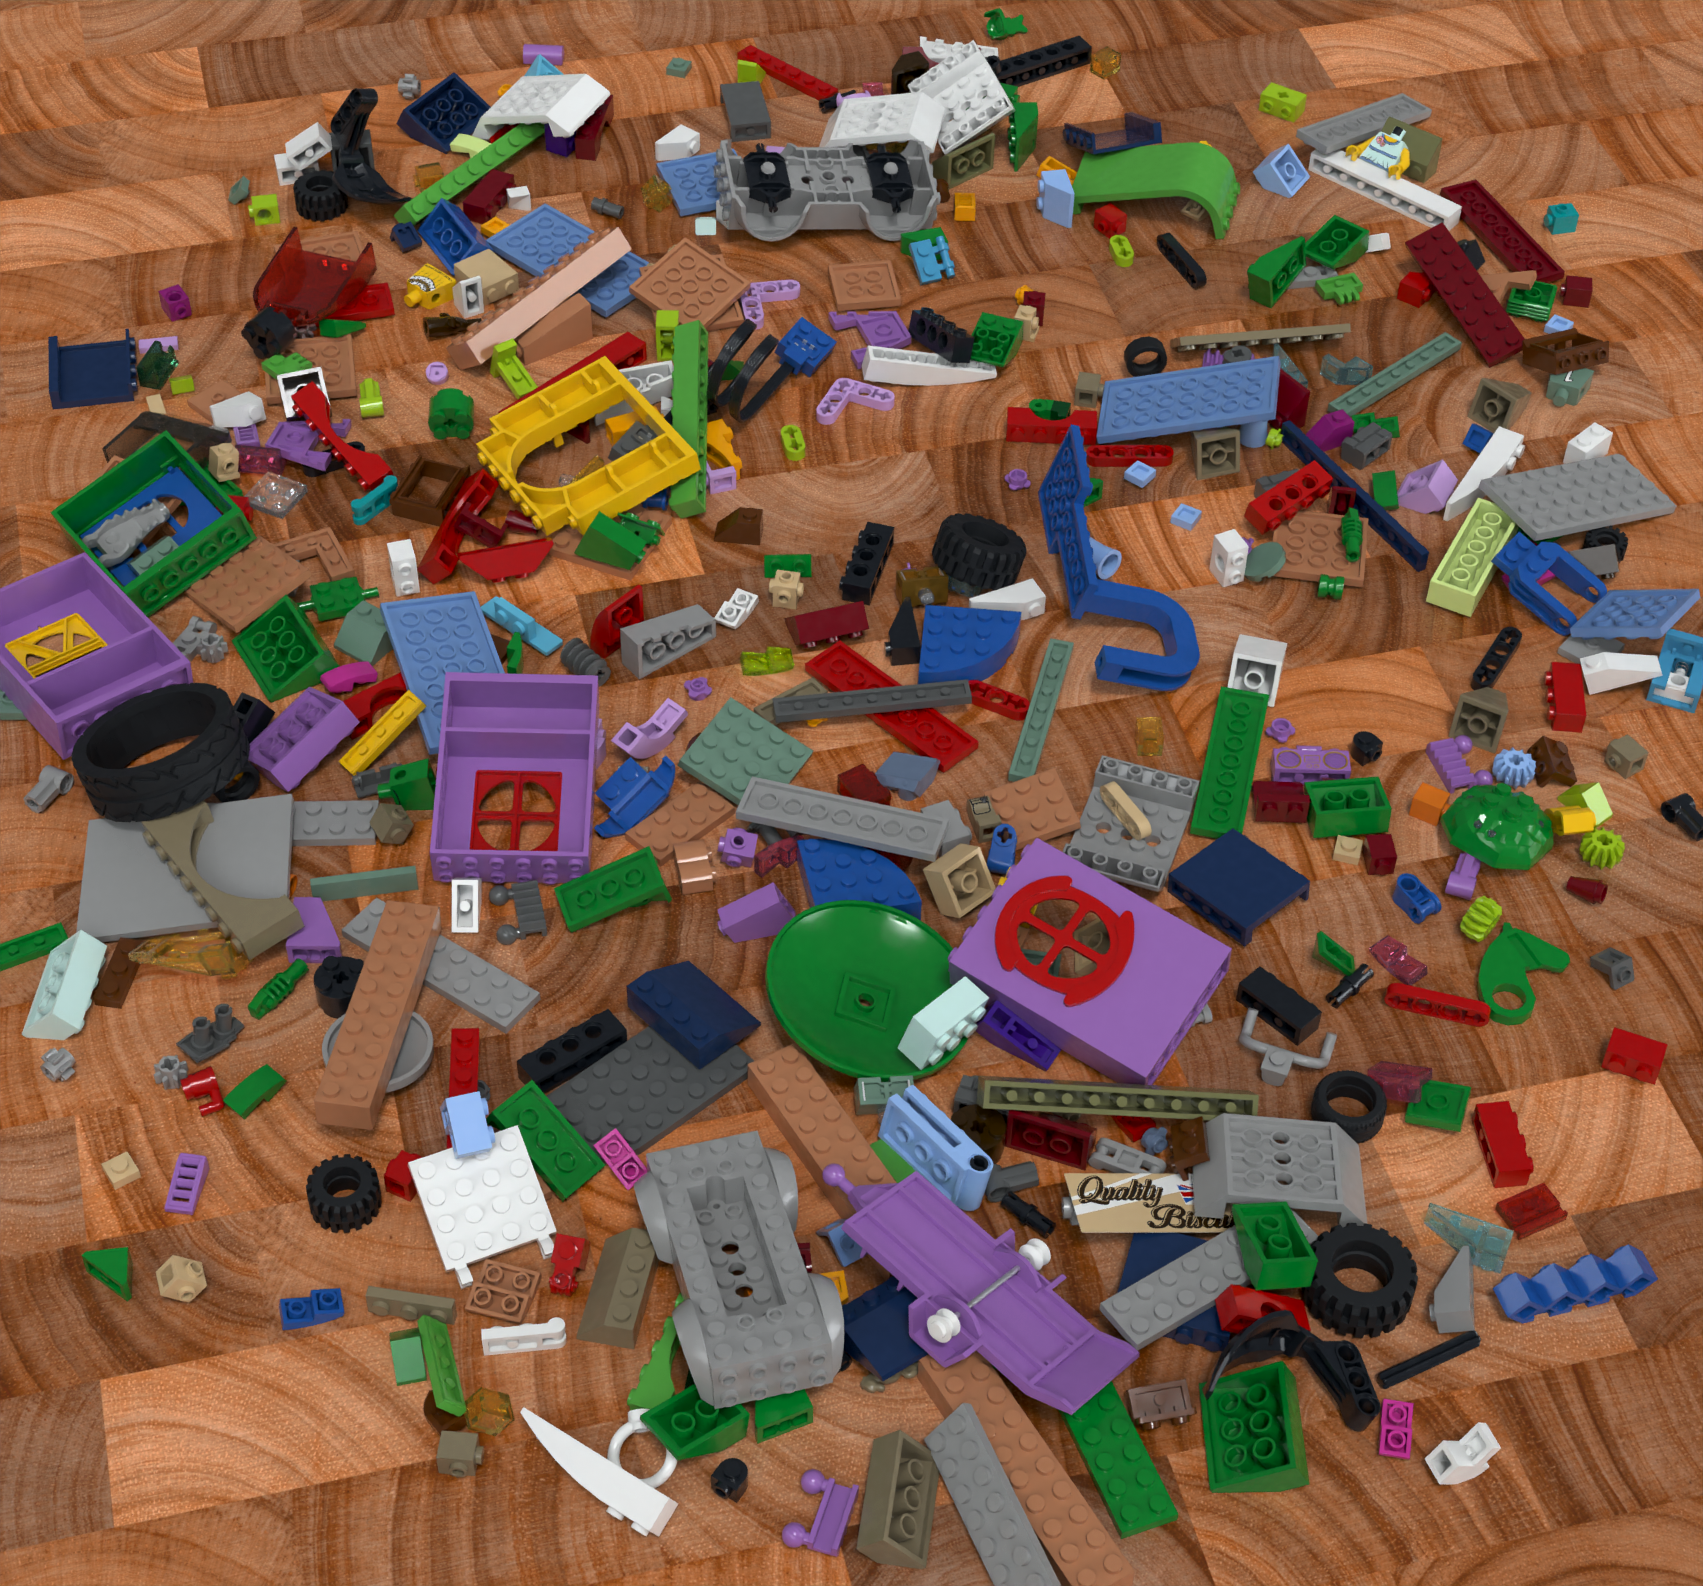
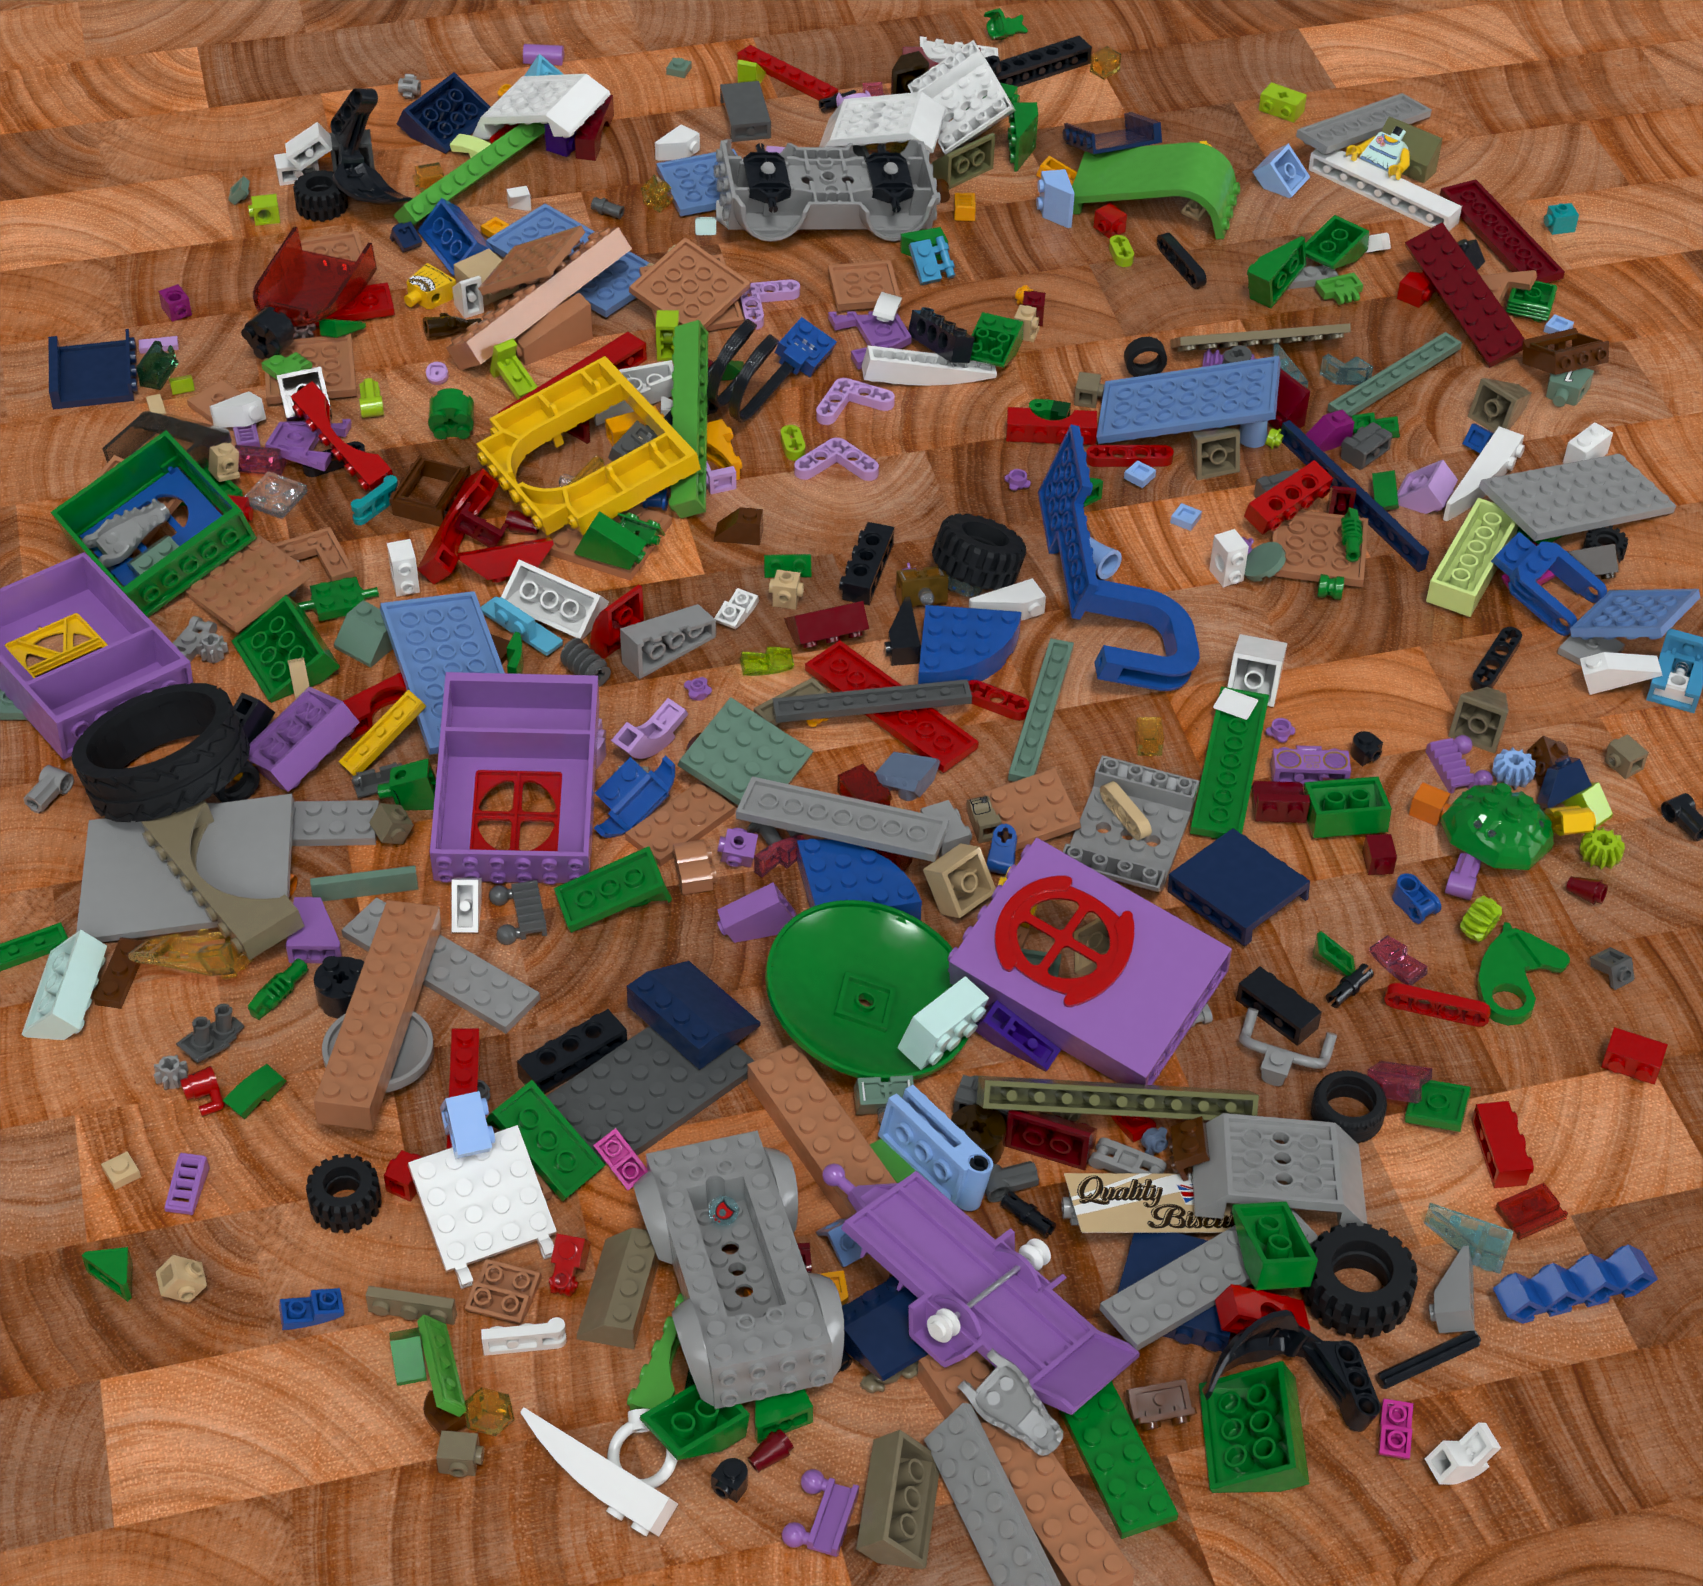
light grey gear [40,1048,76,1082] -> none
dark pink slope [320,661,378,693] -> none
dark red brick [462,169,516,224] -> none
tan plate [1333,835,1363,865] -> none
red brick [1544,662,1587,733] -> none
dark red brick [1559,275,1593,308] -> none
none -> tan piece [288,658,310,700]
none -> nougat plate [478,225,585,296]
none -> white slope [501,560,609,640]
none -> clear light blue tile [708,1195,739,1226]
none -> dark red cone [747,1429,794,1473]
none -> lavender beam [794,438,879,481]
none -> white slope [872,292,902,322]
none -> light grey animal [958,1348,1063,1456]
none -> white sticker [1213,688,1258,720]
none -> dark blue slope [1537,756,1592,808]

